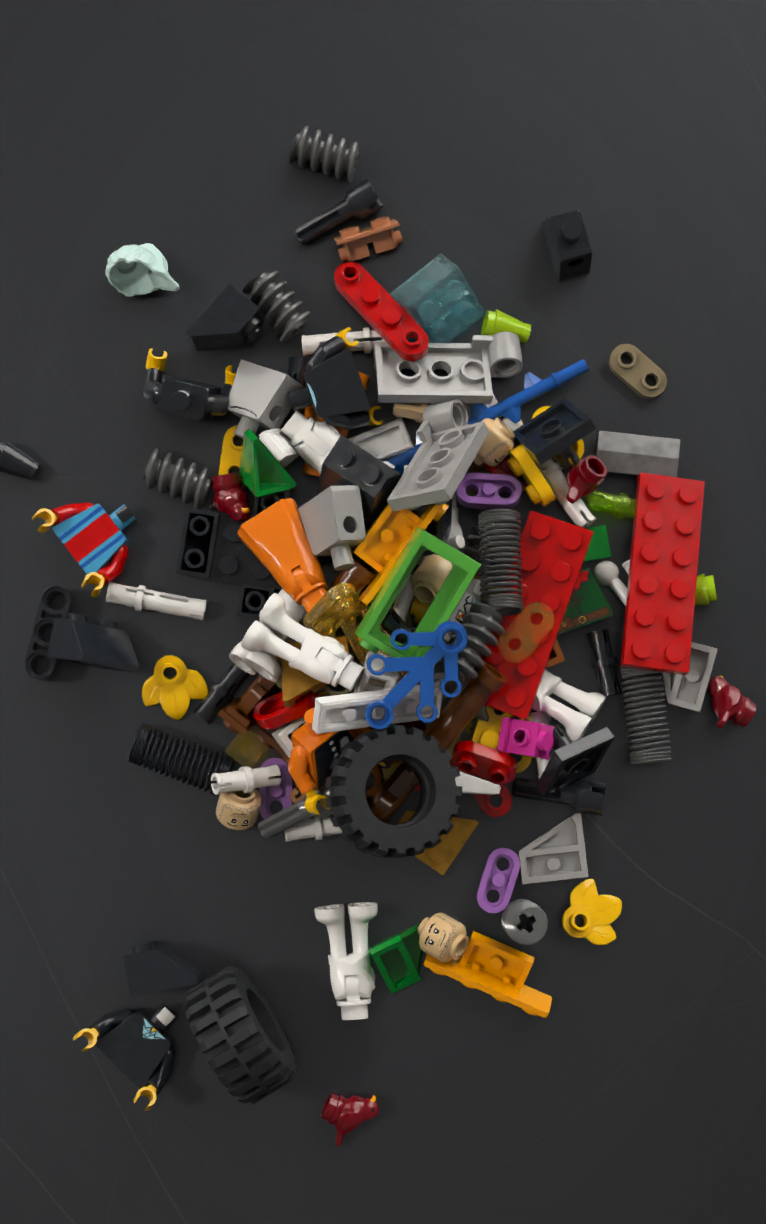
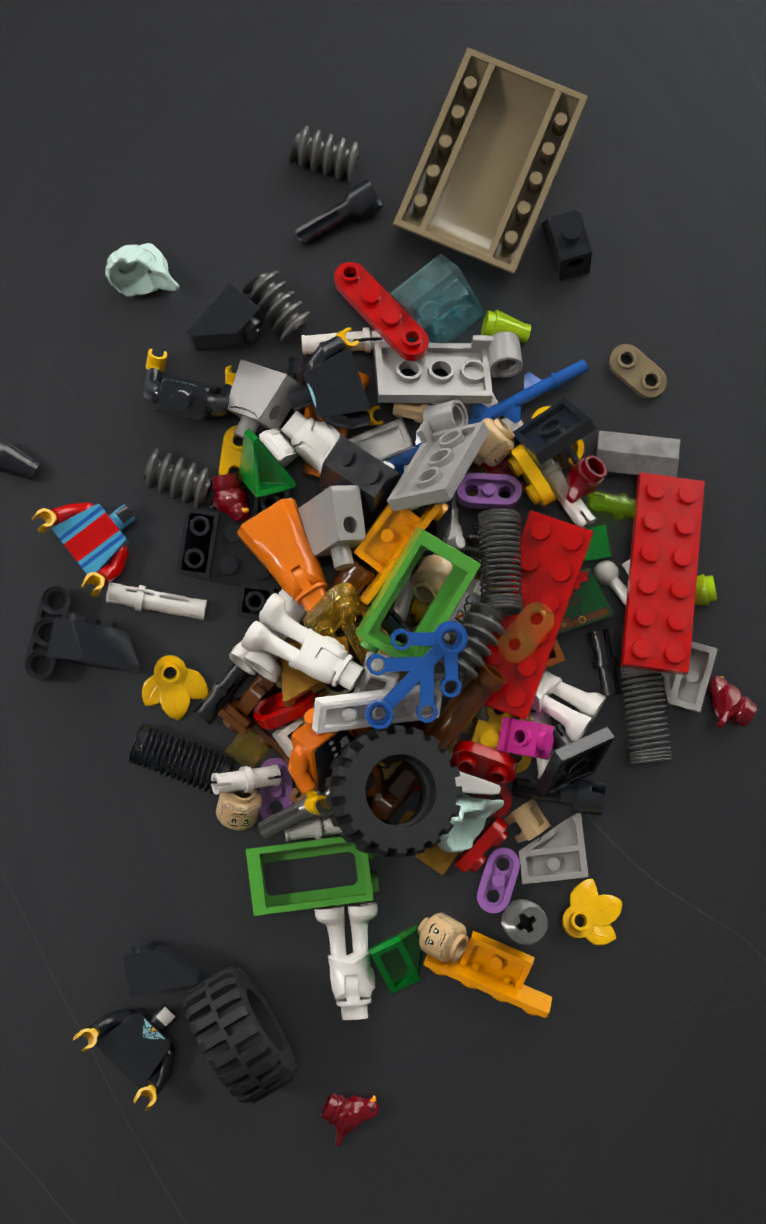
nougat hinge [334,216,403,262] -> none
none -> bright green piece [246,836,379,916]
none -> dark tan slope [393,48,588,274]
none -> light aqua hair [438,793,504,853]
none -> red plate [454,815,509,873]
none -> tan tile [504,799,551,843]

